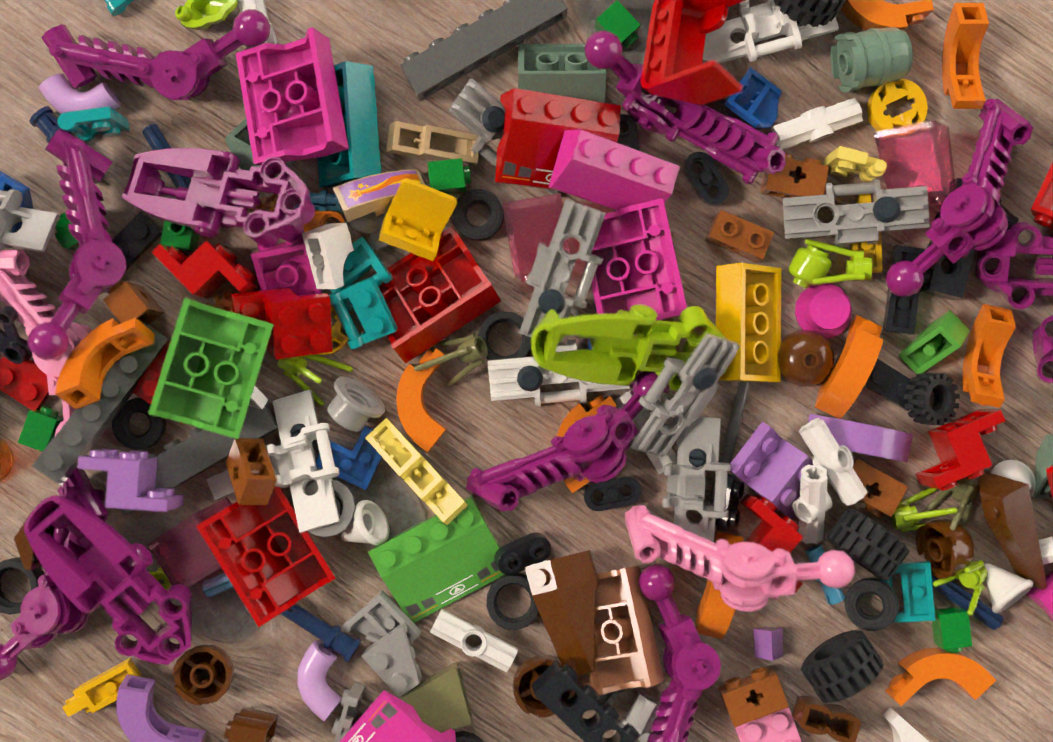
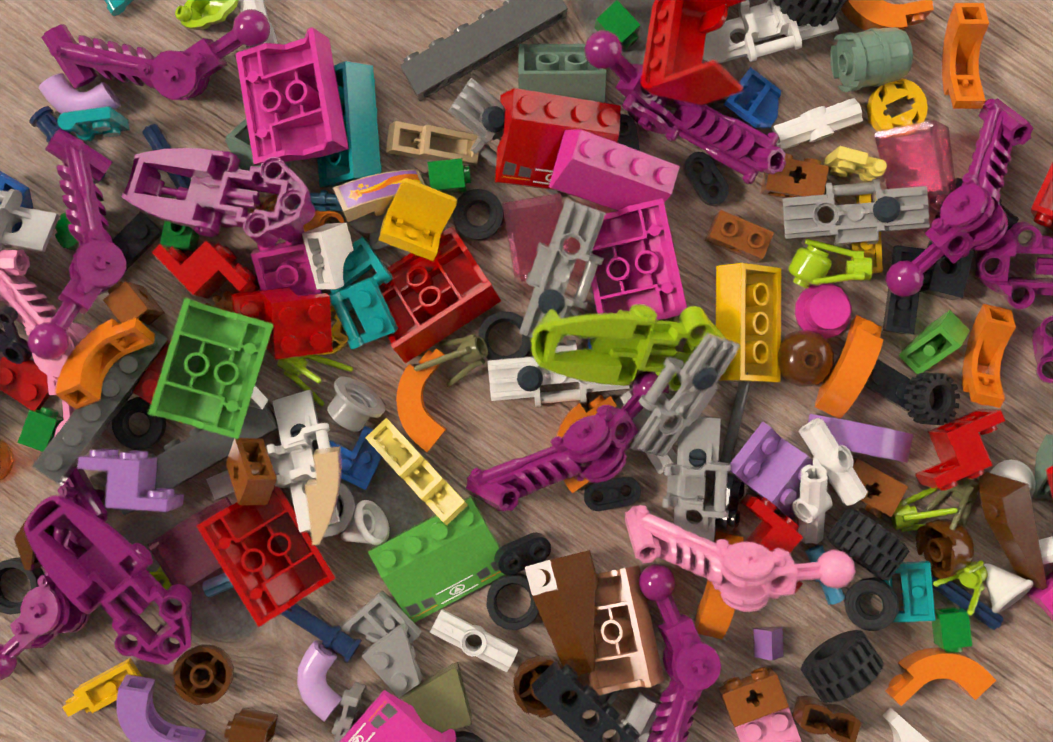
none -> tan slope [305,447,342,545]

